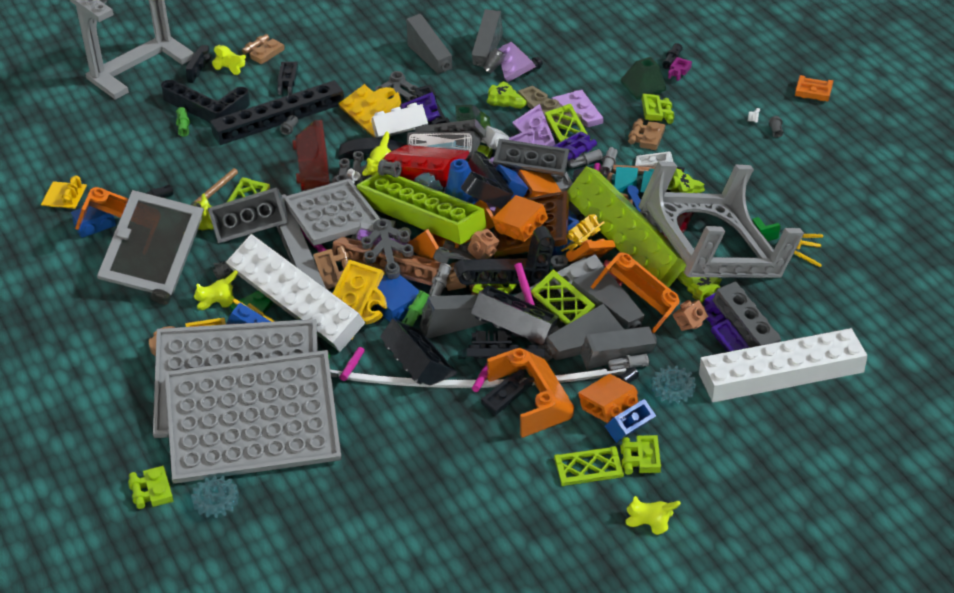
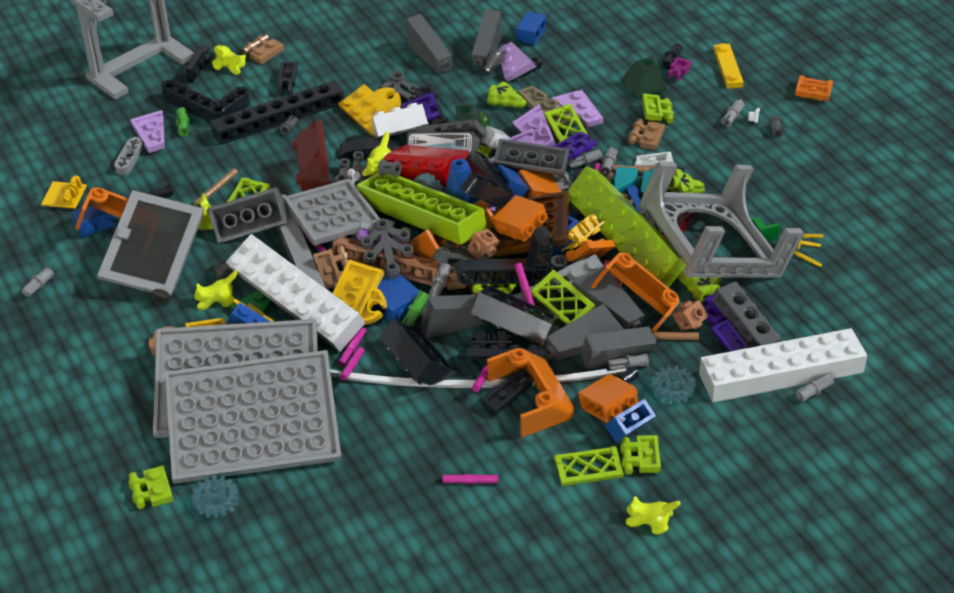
none -> light grey axle [22,267,54,297]
none -> light grey beam [114,137,144,175]
none -> lavender wing [130,110,165,153]
none -> dark pink piece [338,327,366,367]
none -> dark pink piece [443,474,498,484]
none -> blue brick [515,11,546,46]
none -> medium nougat bar [654,332,699,340]
none -> yellow plate [713,43,744,89]
none -> light grey axle [721,99,745,127]
none -> light grey axle [795,374,834,402]

